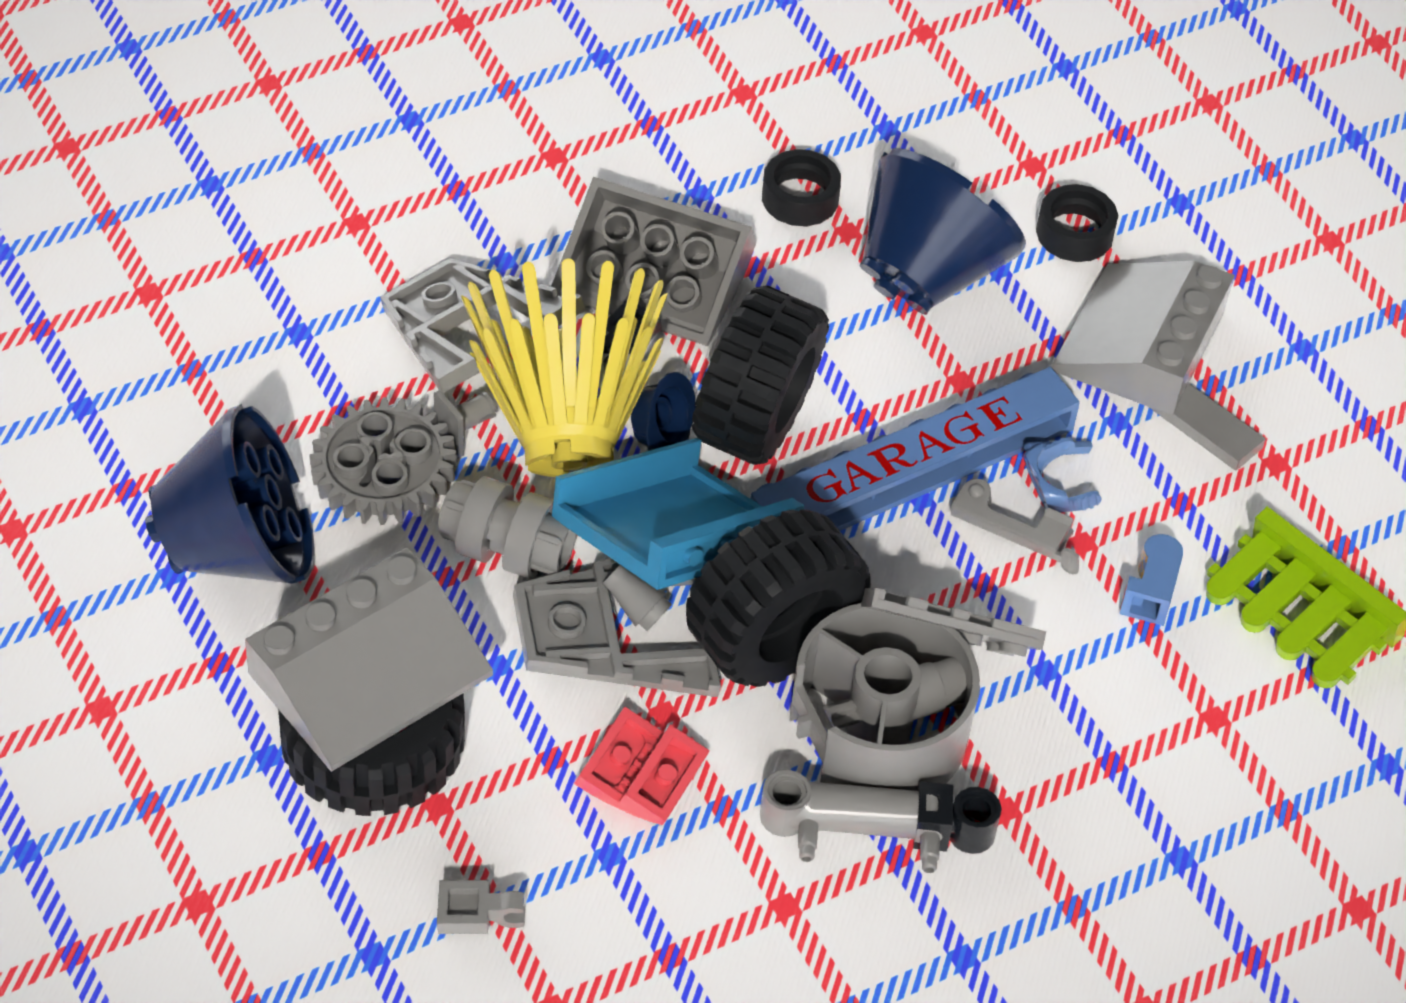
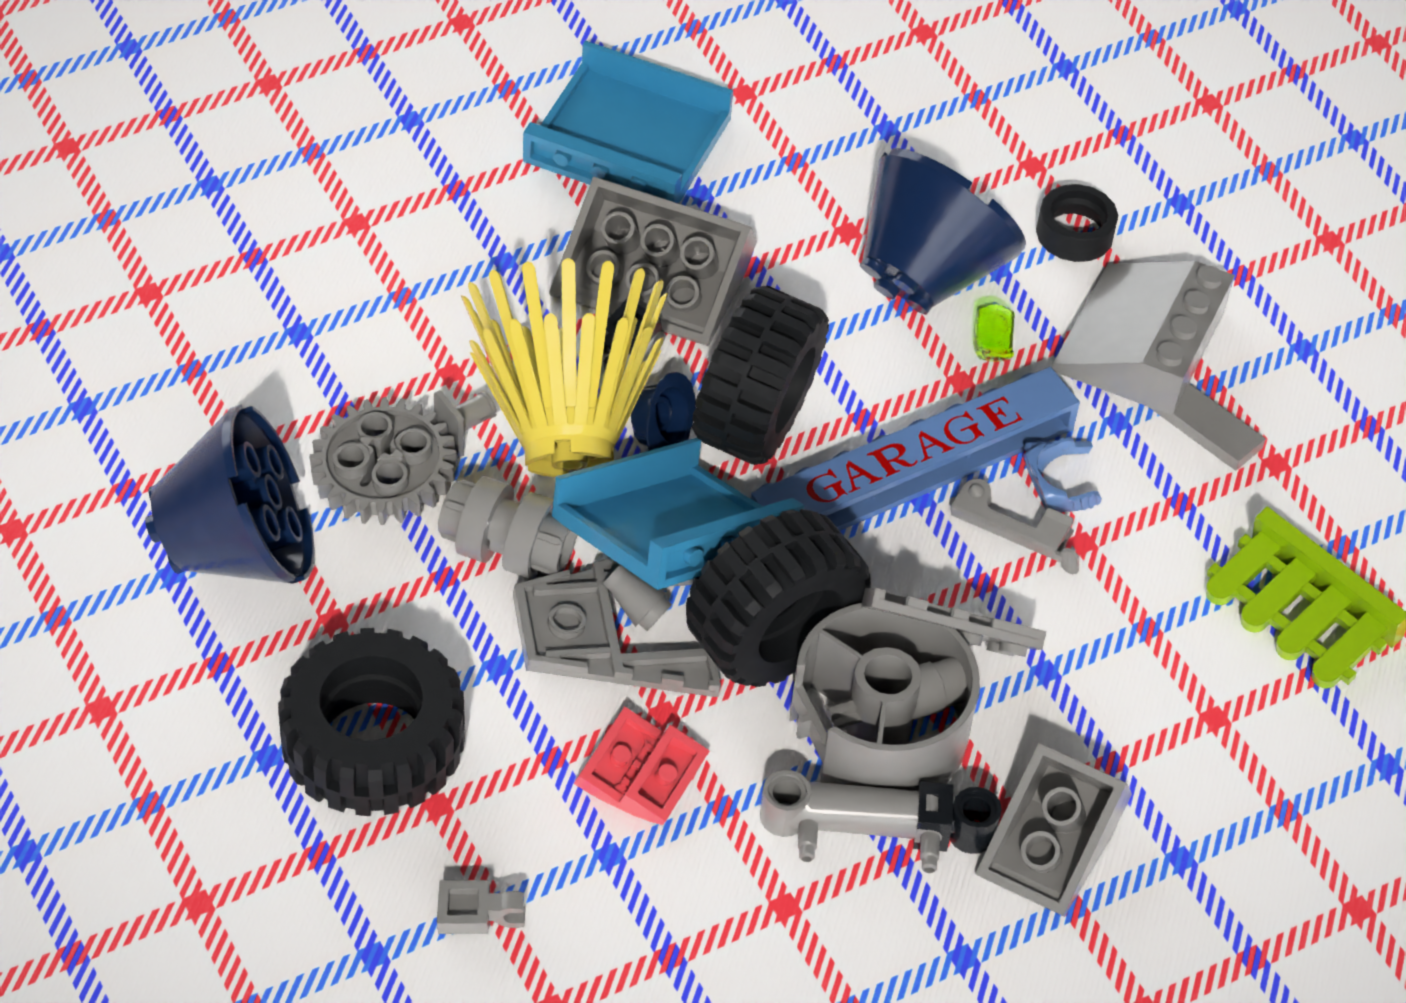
light grey slope [245,547,493,772] -> none
light grey wing [380,258,585,393] -> none
black tyre [762,149,841,227] -> none
medium blue leg [1119,534,1183,626] -> none
none -> dark azure panel [523,41,733,204]
none -> clear neon green hair [973,302,1015,363]
none -> light grey slope [975,743,1132,917]

